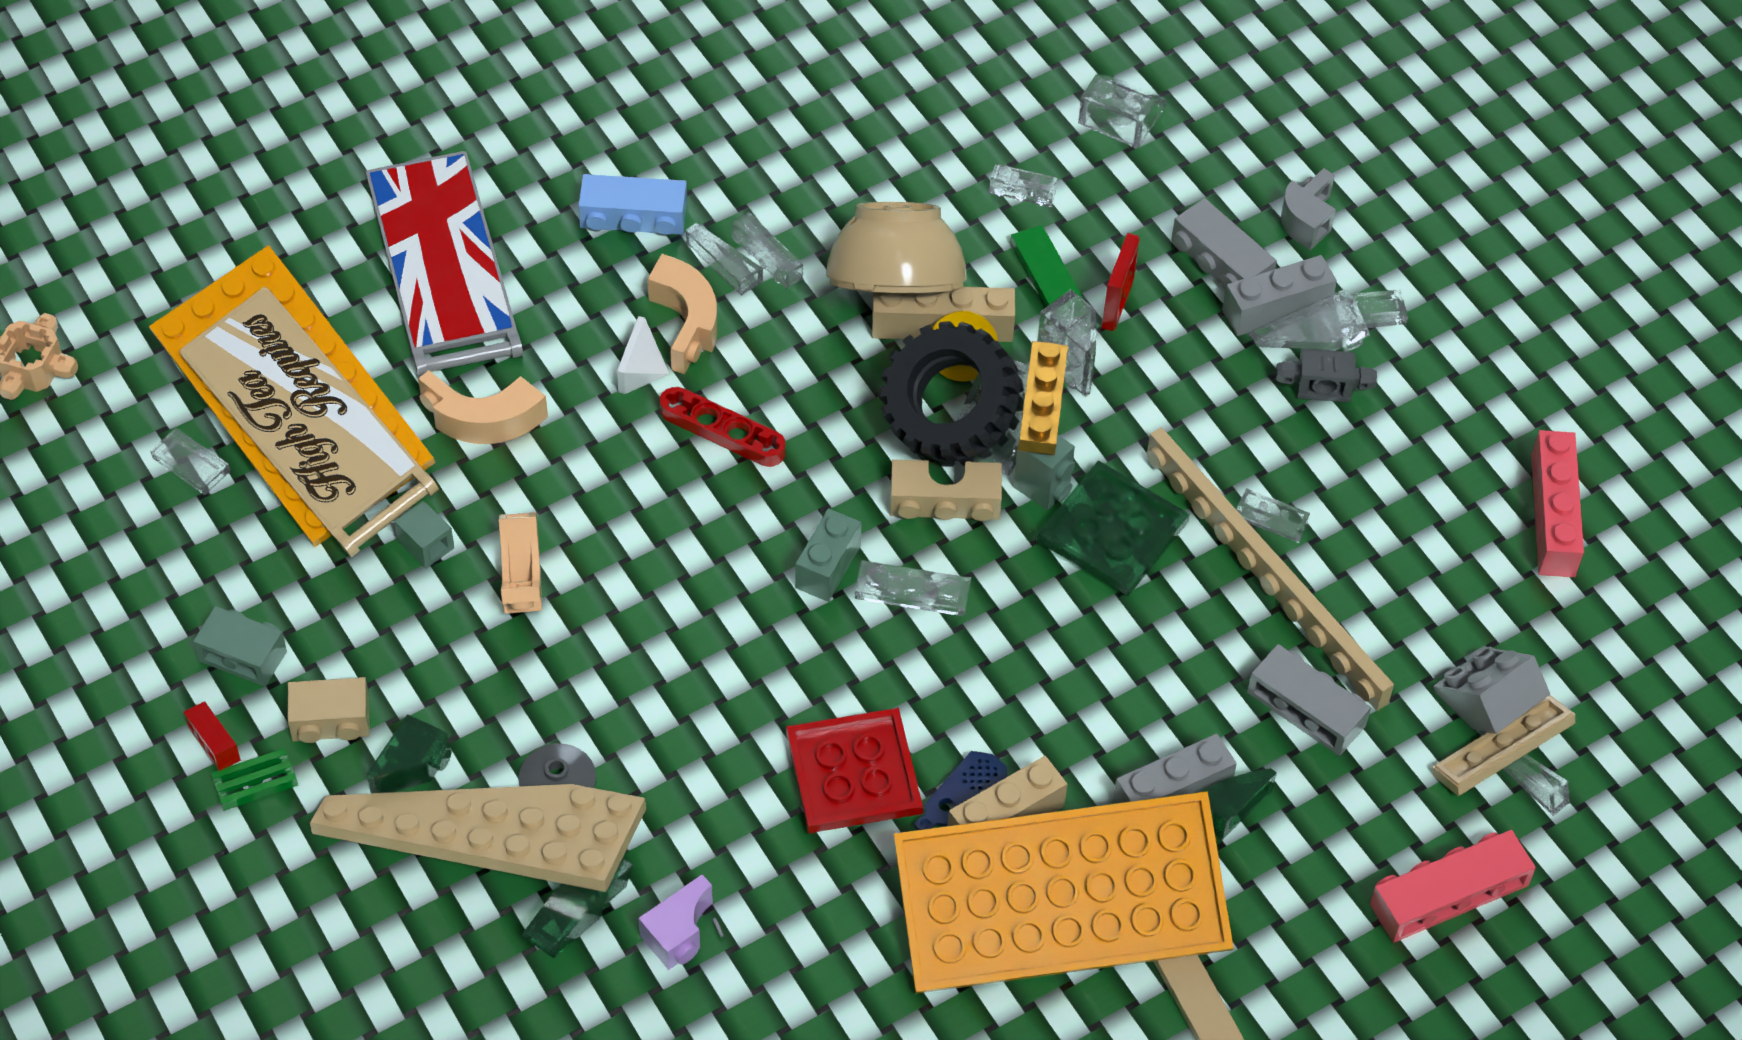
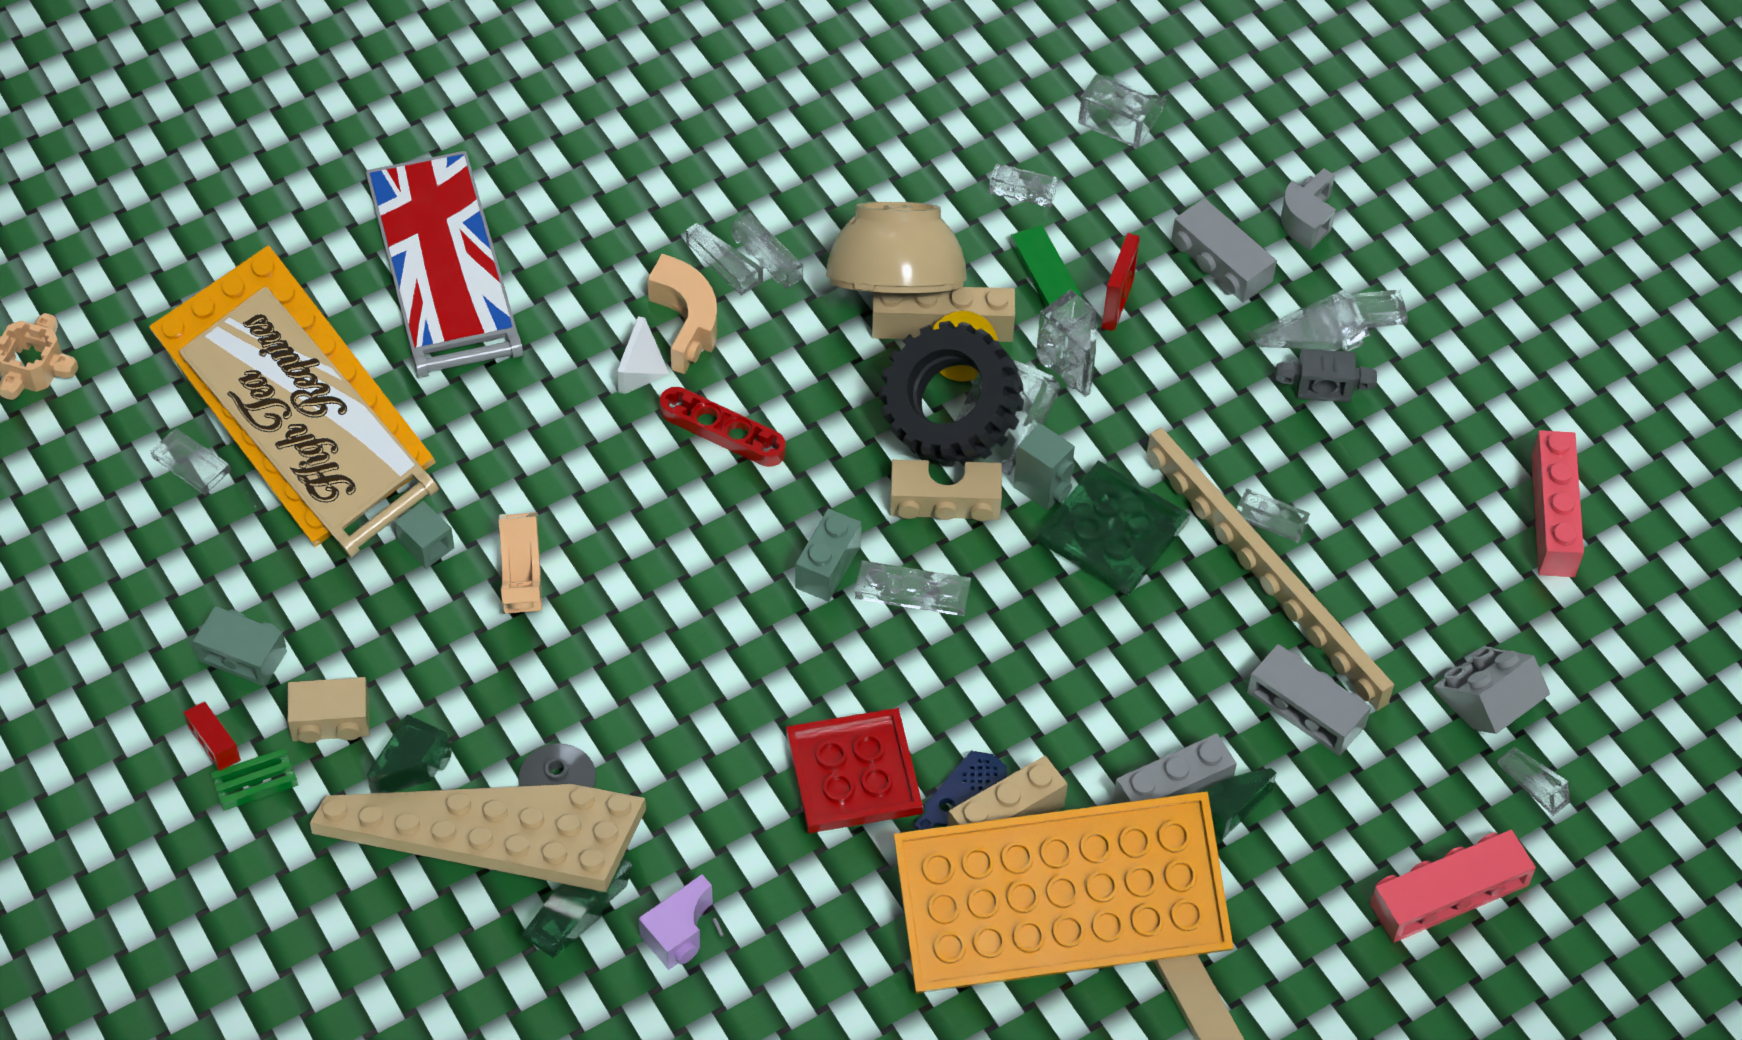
light nougat arch [418,370,548,444] -> none
light blue brick [579,174,687,235] -> none
plate [1018,341,1068,455] -> none
light grey brick [1222,255,1337,336] -> none
tan tile [1432,695,1576,796] -> none

